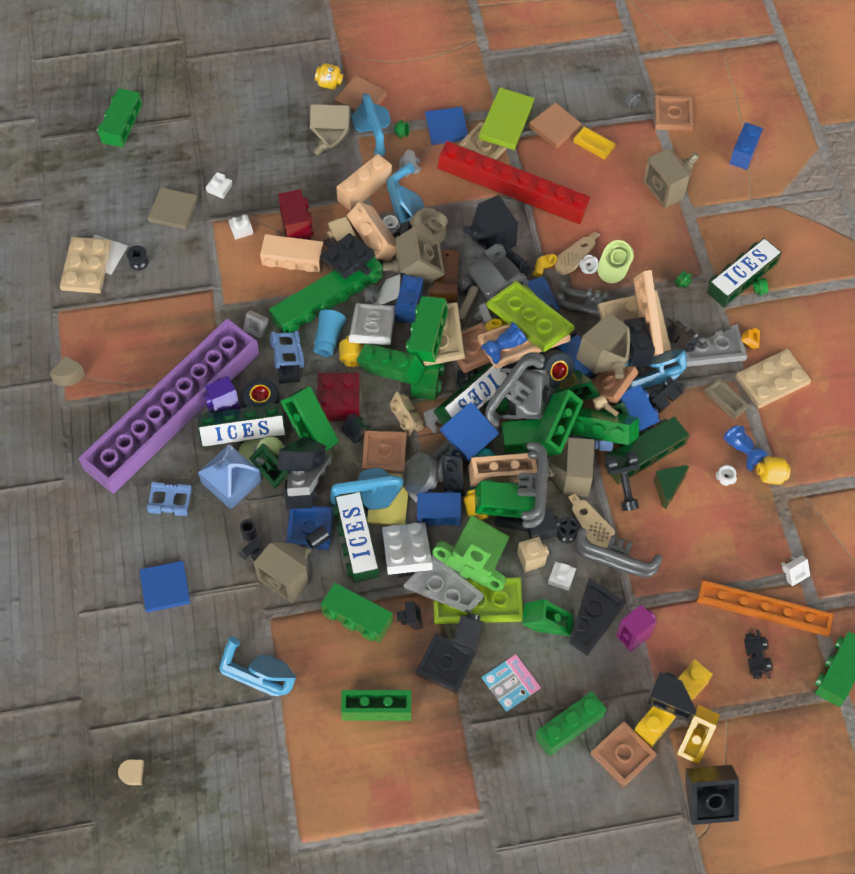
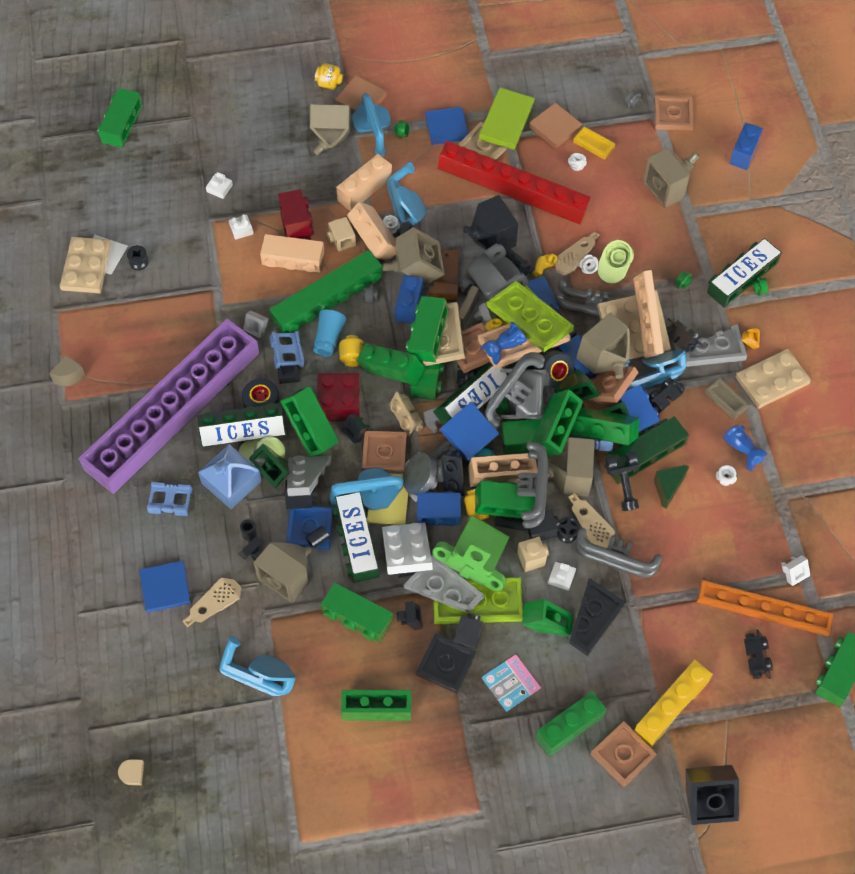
dark tan tile [148,187,198,230] -> none
dark purple brick [203,376,240,413] -> none
black slope [277,436,326,471] -> none
black plate [319,233,376,279] -> none
white tile [349,303,396,345] -> none
white sticker [373,274,400,305] -> none
light grey tile [398,150,421,177] -> none
dark tan tile [410,208,448,244] -> none
tan hand [593,395,619,416] -> none
magenta brick [616,604,657,652] -> none
black brick [623,317,655,367] -> none
black slope [647,672,696,722] -> none
yellow slope [677,705,720,764] -> none
yellow head [756,456,790,485] -> none
none -> tan piece [182,578,242,628]
none -> white plate [568,153,587,171]

